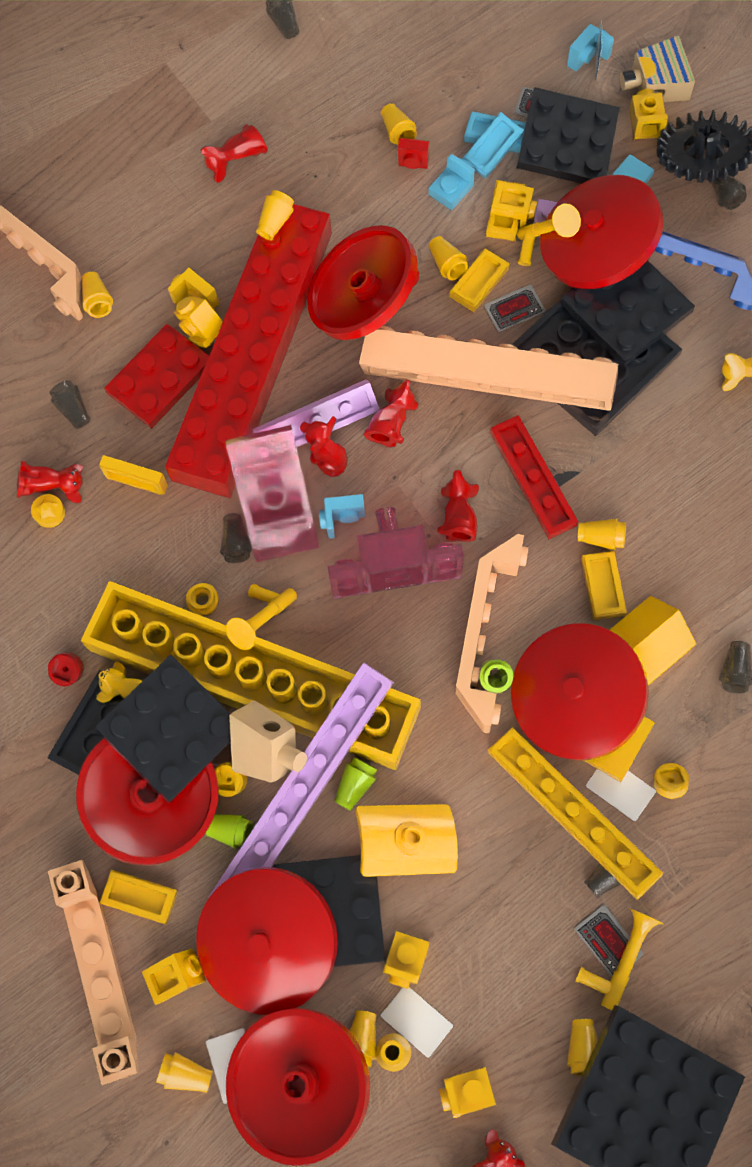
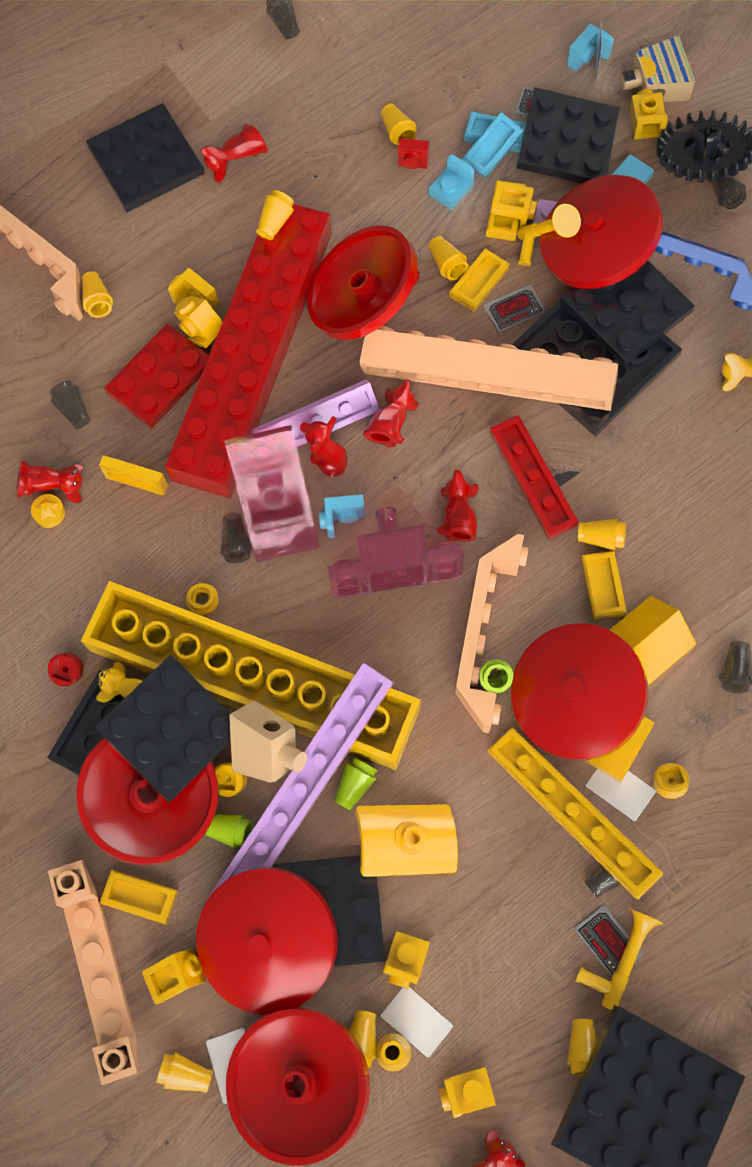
yellow piece [226,584,297,650] -> none
none -> black plate [86,103,205,213]

